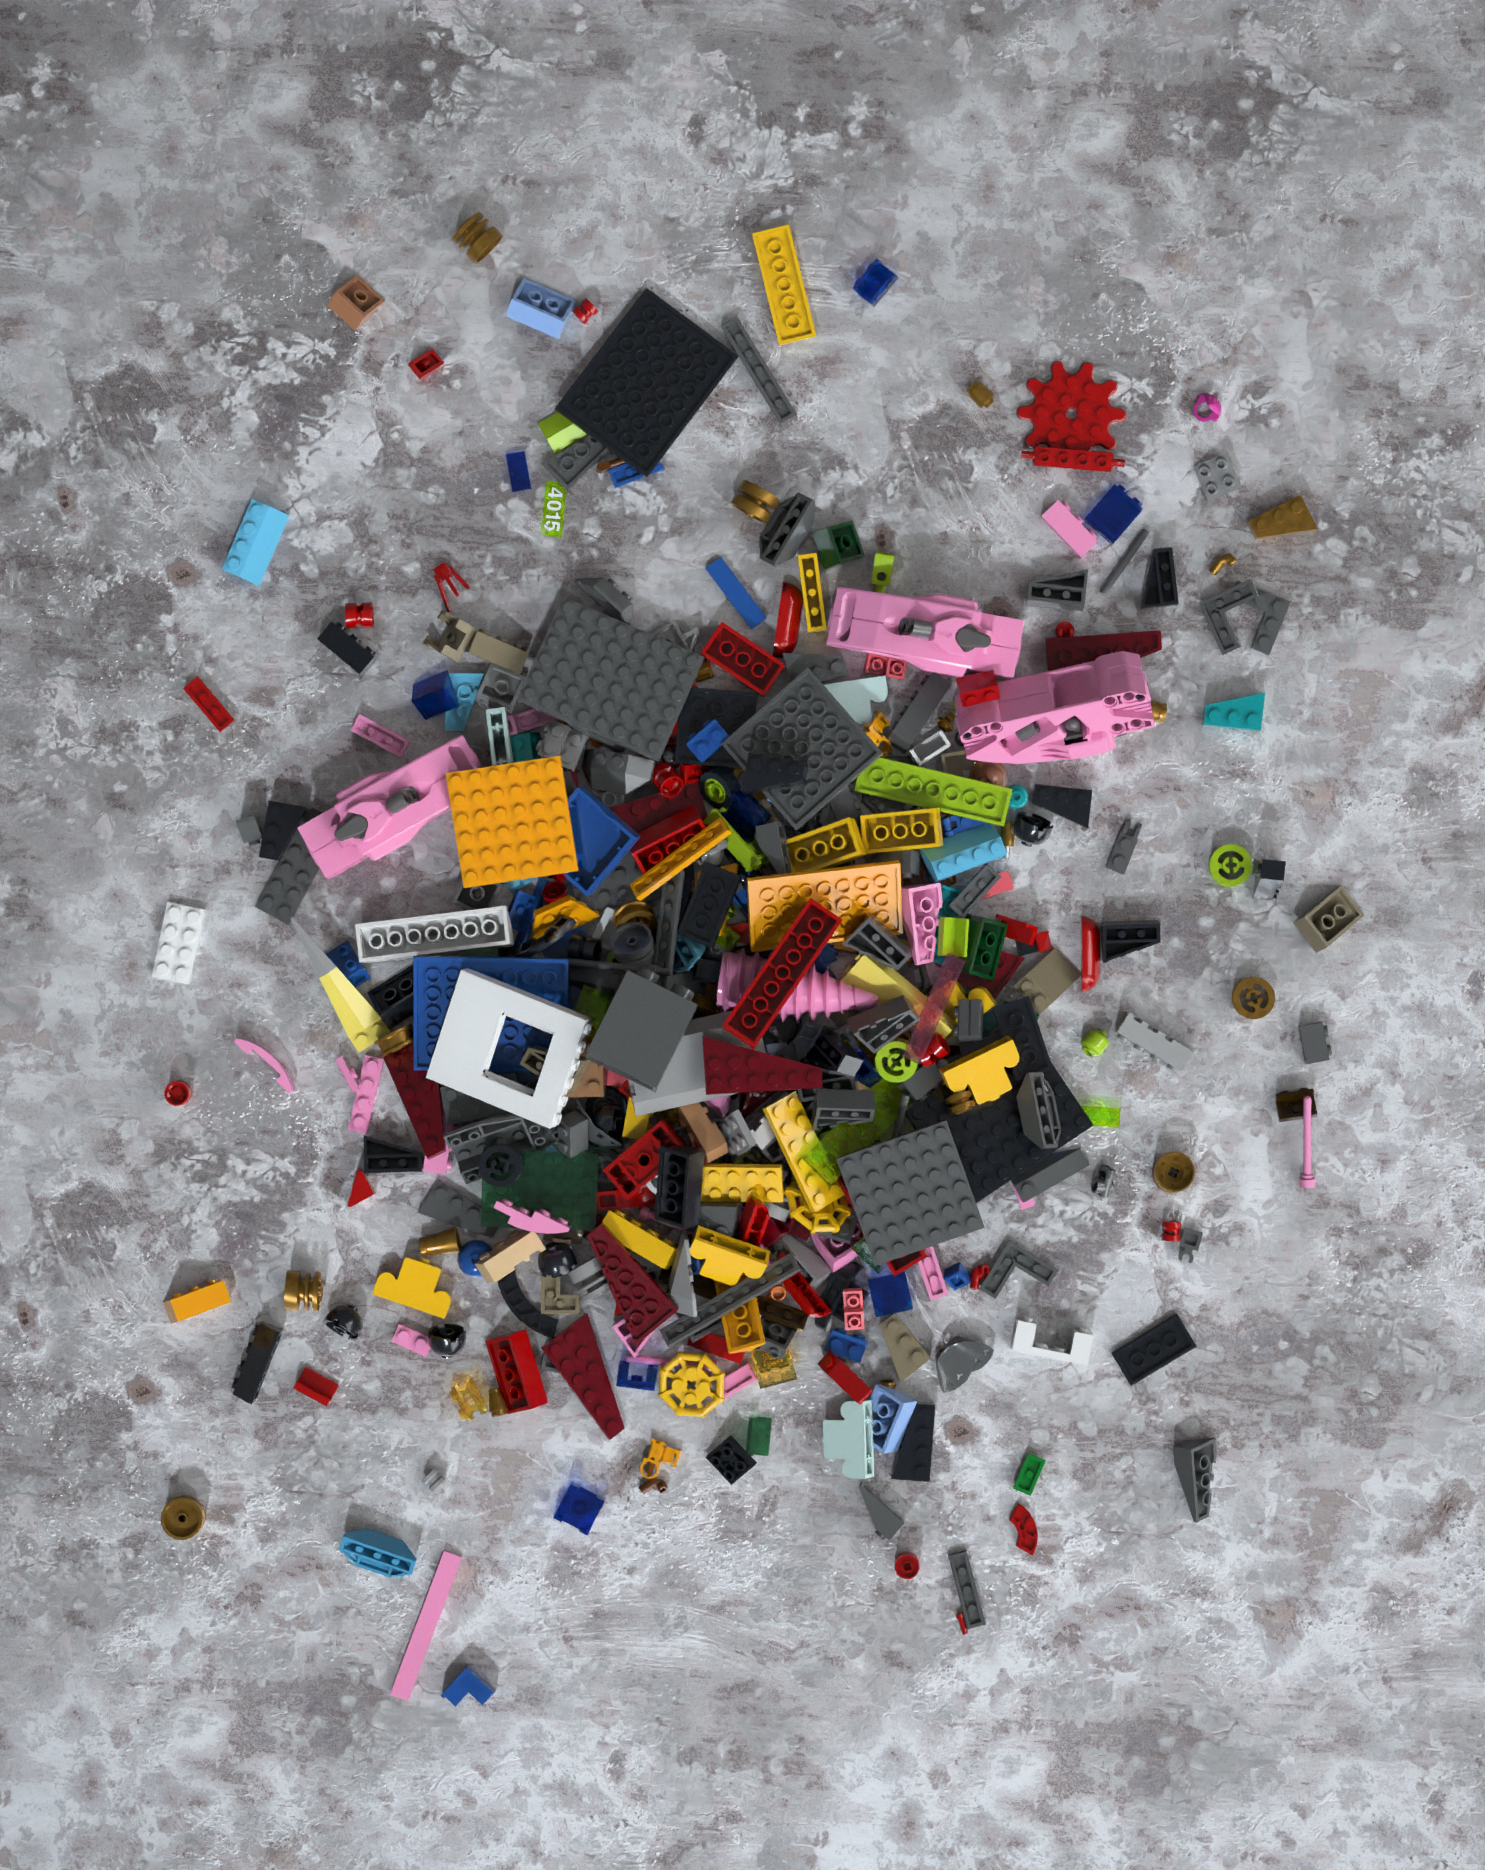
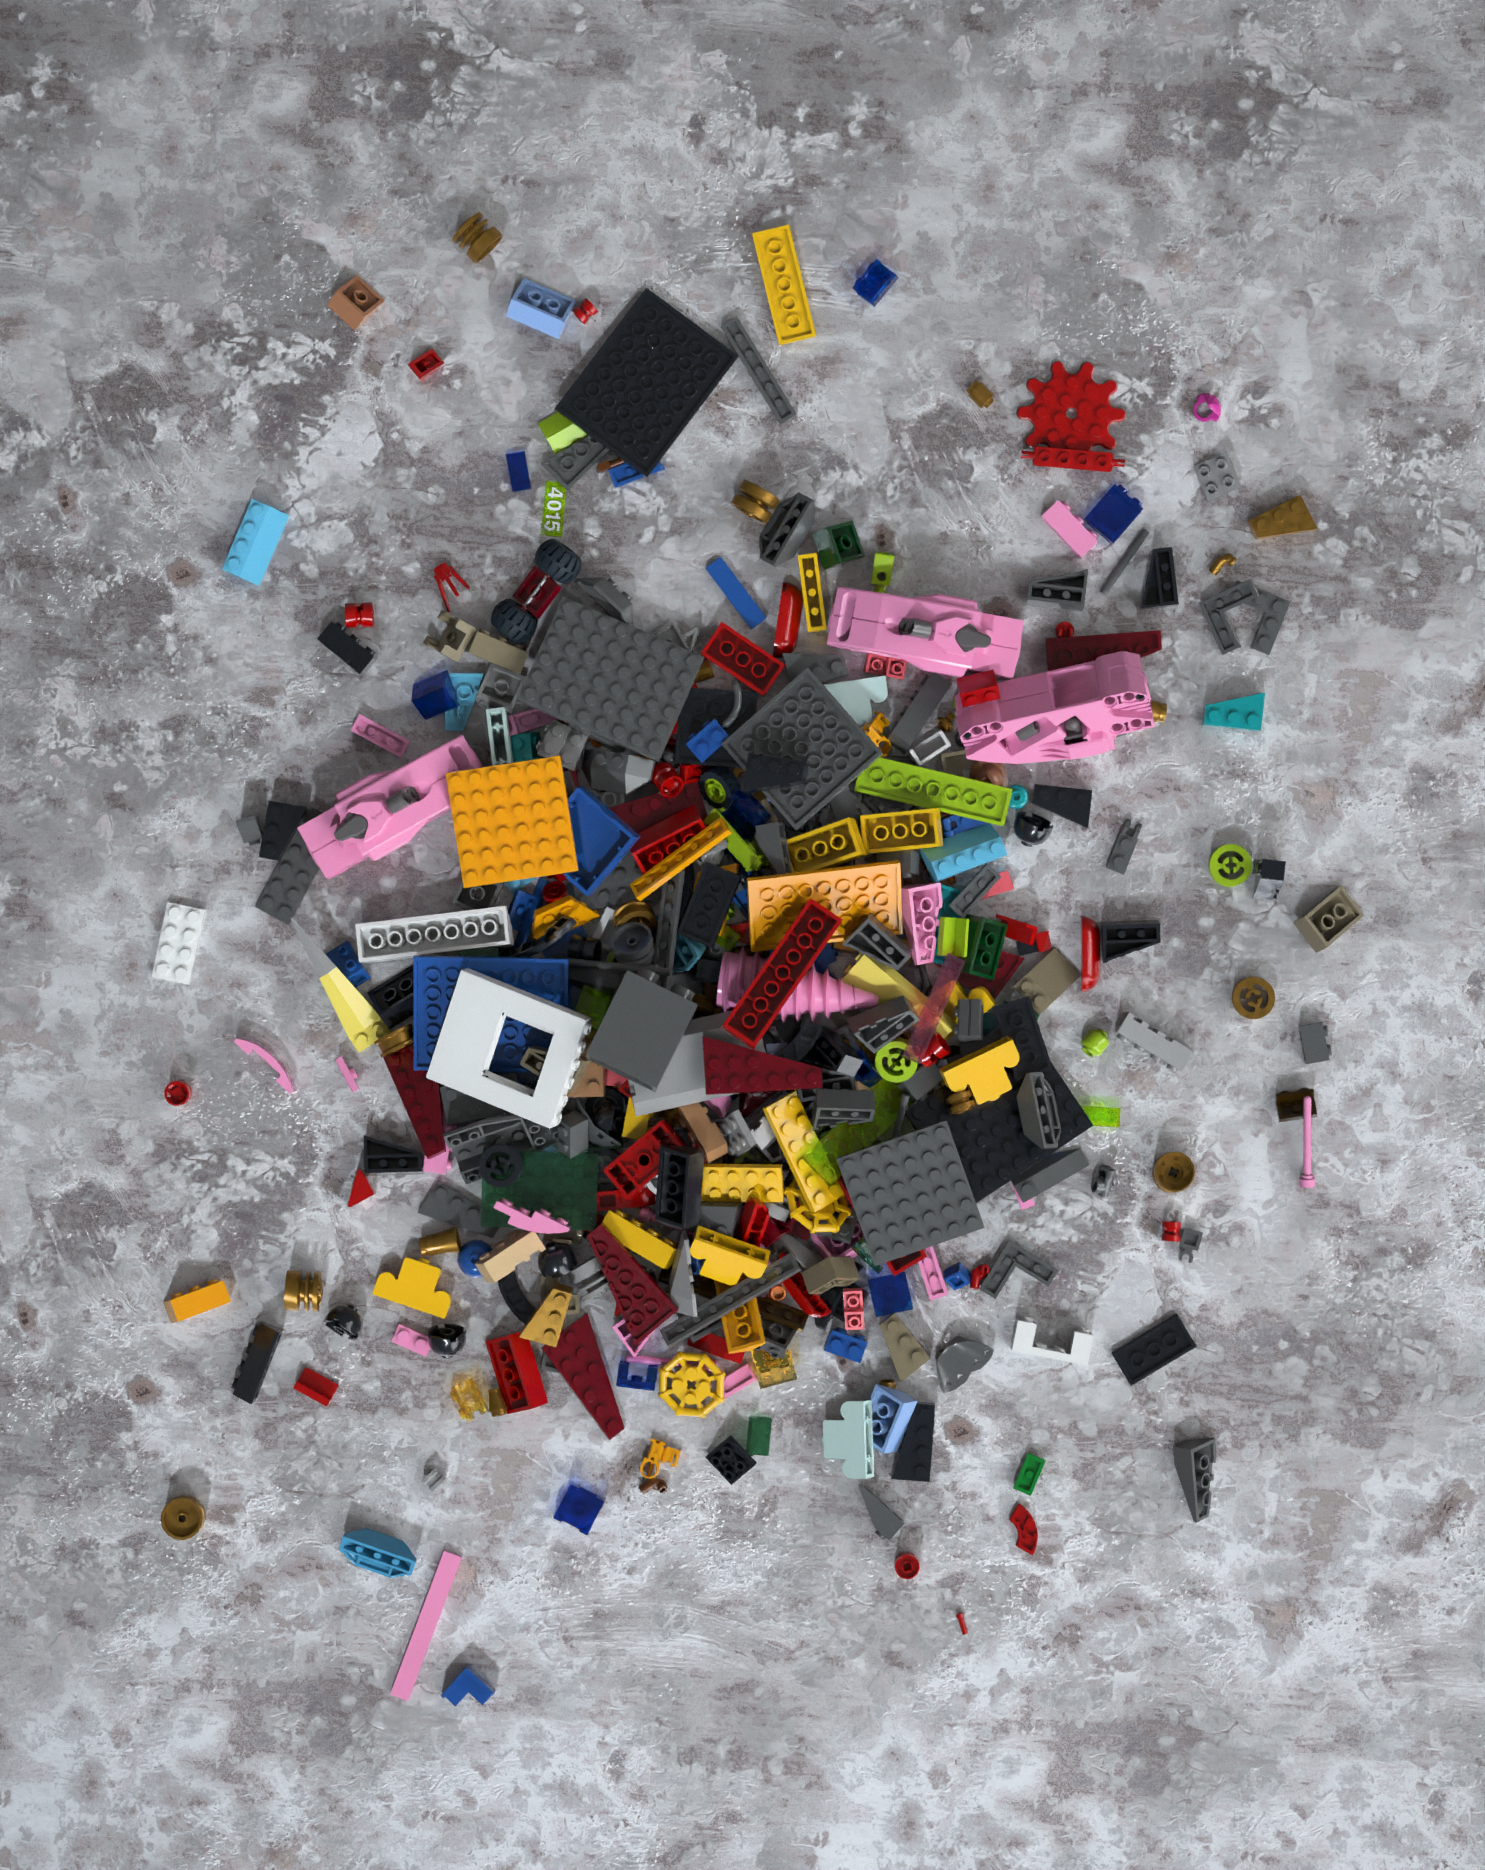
red plate [183,676,235,733] -> none
bright pink plate [348,1055,384,1134] -> none
red slope [817,1350,873,1405] -> none
dark grey tile [948,1550,986,1629] -> none
pearl gold piece [1000,823,1015,860] -> none
none -> black plate [491,539,582,644]
none -> pearl gold wedge [519,1282,573,1347]
none -> dark grey piece [722,681,742,728]
none -> dark tan panel [802,1257,860,1294]

